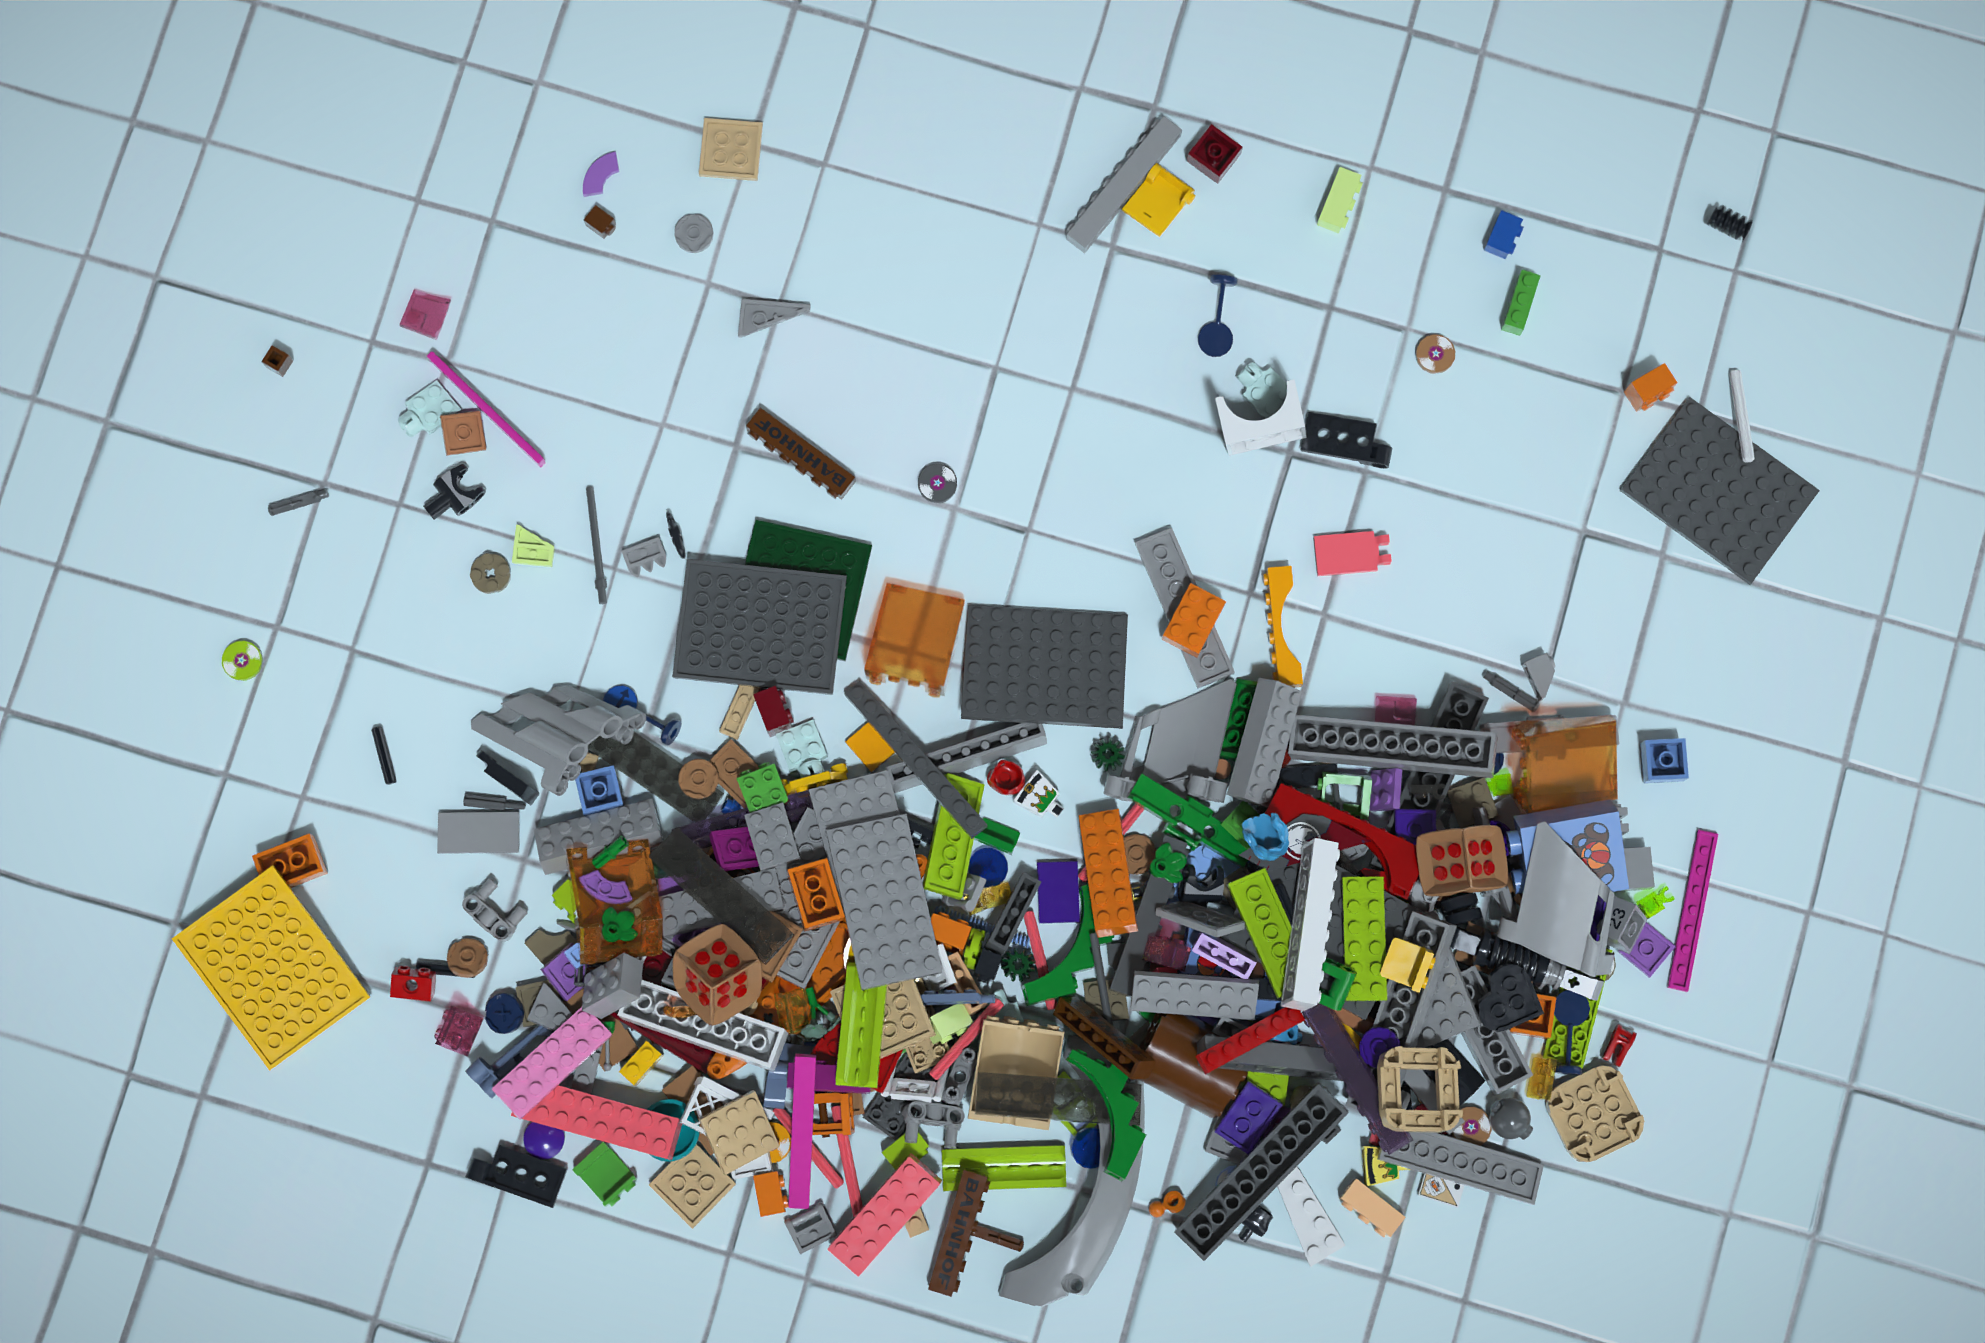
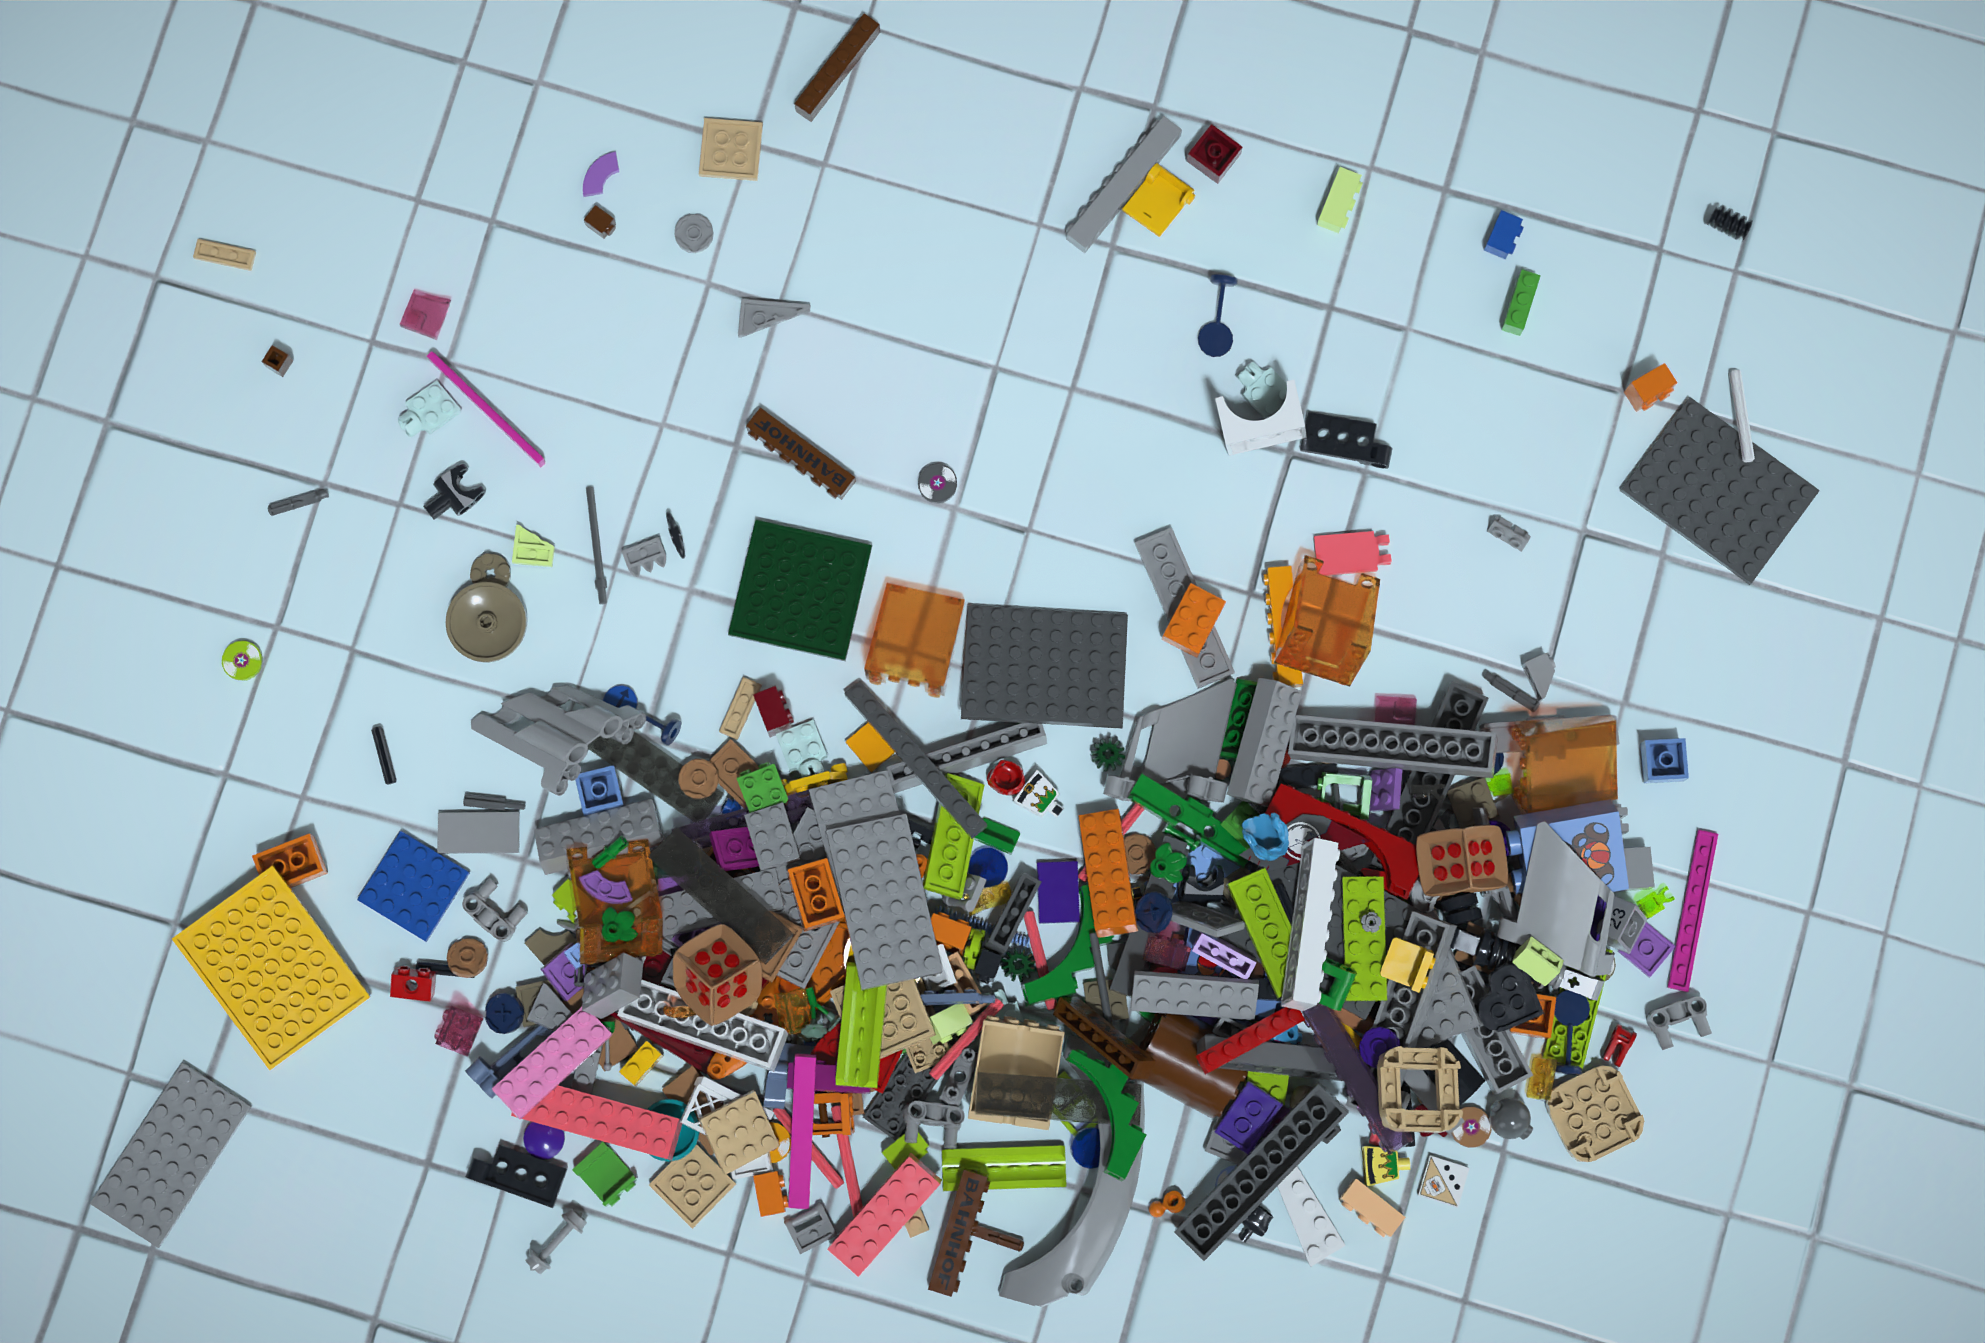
nougat tile [440,411,486,456] -> none
black piece [476,749,539,806] -> none
tan tile [578,753,600,773] -> none
dark grey plate [672,559,847,695] -> none
white plate [881,1064,949,1103] -> none
light grey plate [1377,1127,1544,1205] -> none
dark purple tile [1395,809,1436,845] -> none
medium nougat tile [1416,334,1456,374] -> none
none -> light grey plate [90,1063,252,1248]
none -> tan tile [193,239,256,271]
none -> blue plate [357,831,470,942]
none -> dark tan dish [446,582,527,663]
none -> light grey piece [525,1209,587,1275]
none -> reddish brown brick [794,13,880,122]
none -> dark blue tile [1135,892,1173,933]
none -> clear orange windscreen [1274,555,1380,687]
none -> light grey plate [1361,912,1381,933]
none -> light grey hinge [1487,516,1531,552]
none -> yellowish green brick [1512,936,1564,986]
none -> light grey piece [1646,997,1712,1050]

